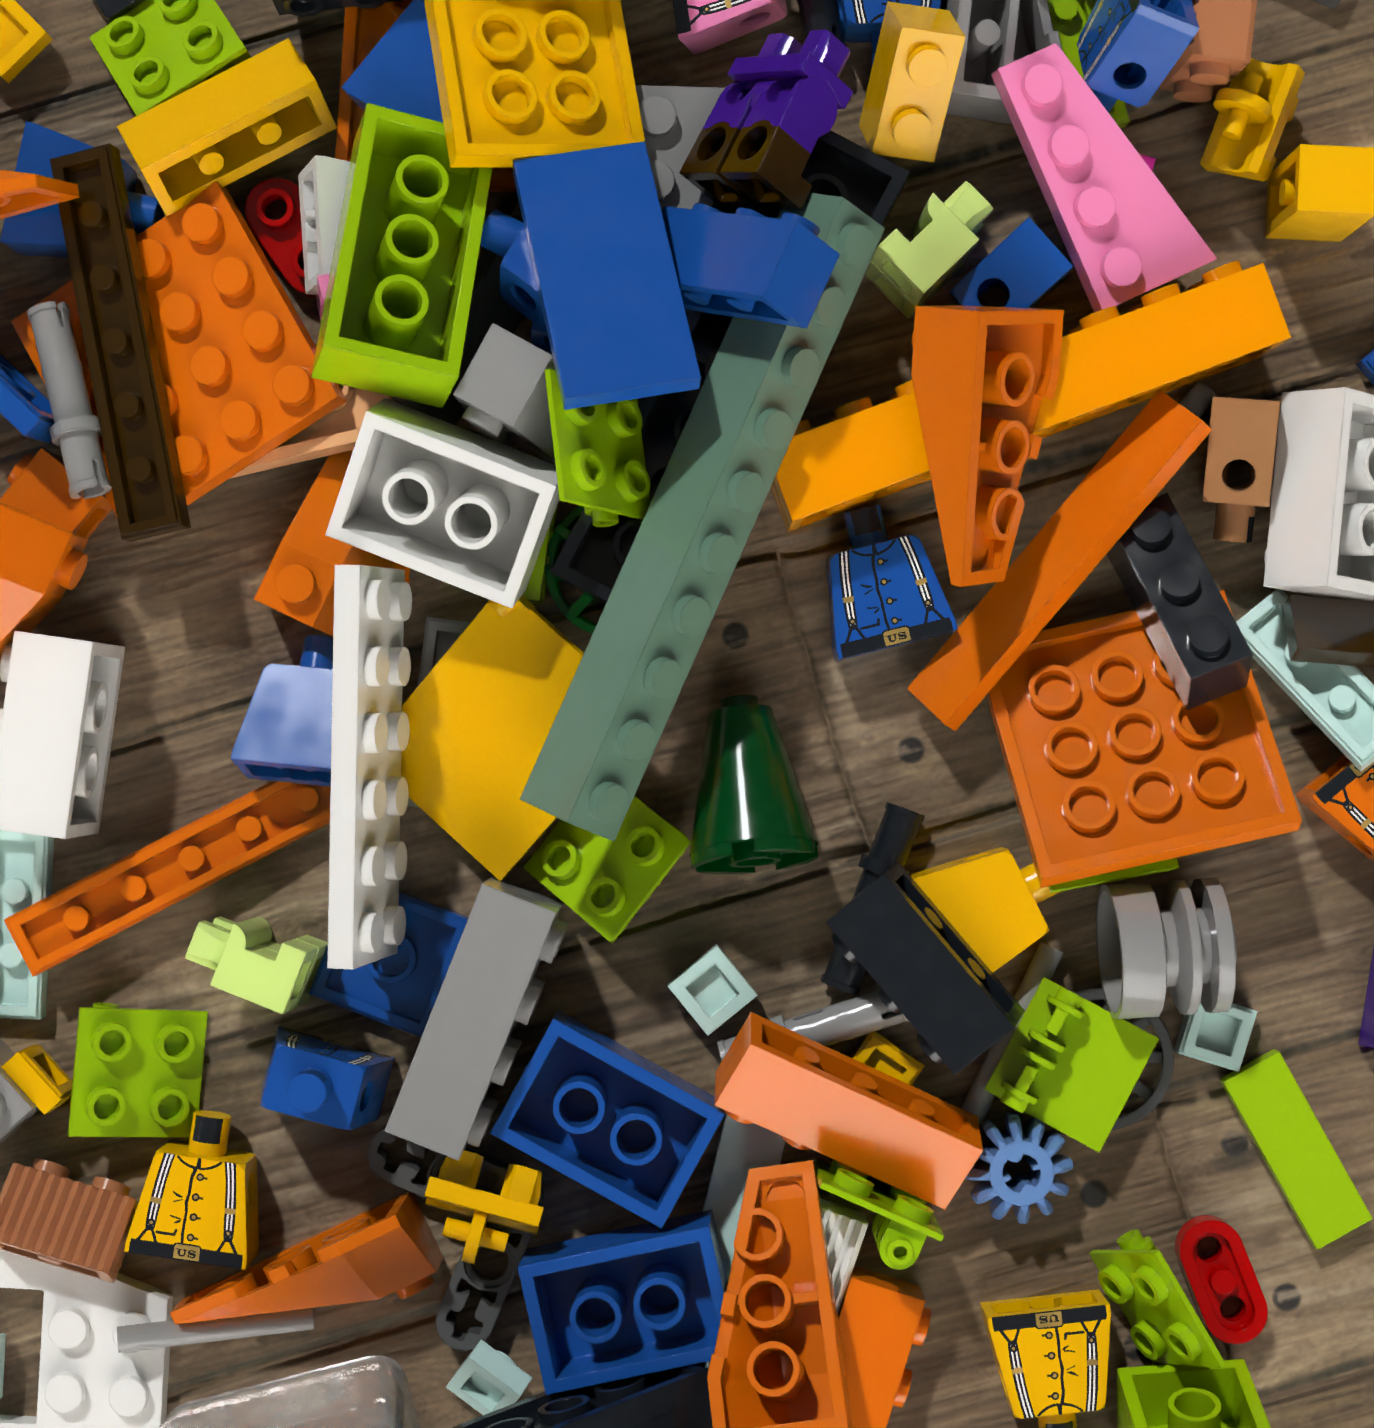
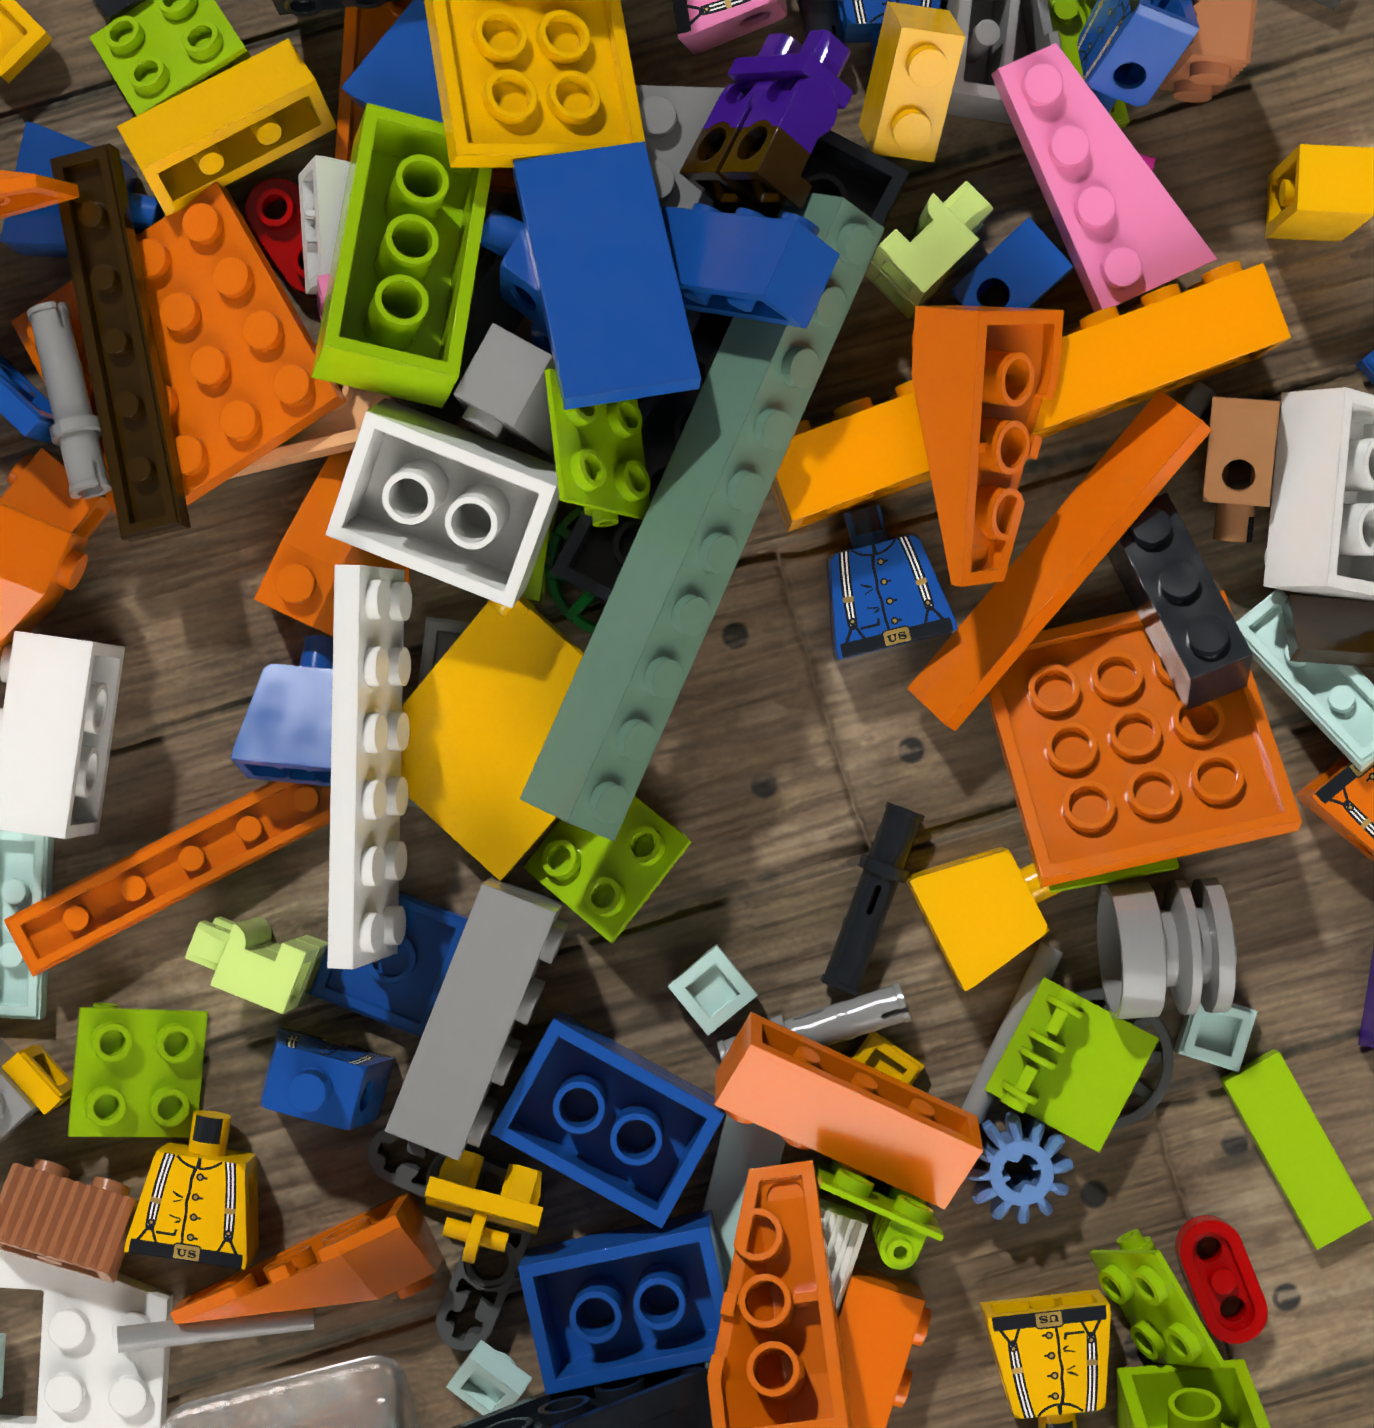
dark green cone [690,695,818,874] -> none
black brick [826,861,1025,1075] -> none
yellow hips [1200,58,1305,182] -> none

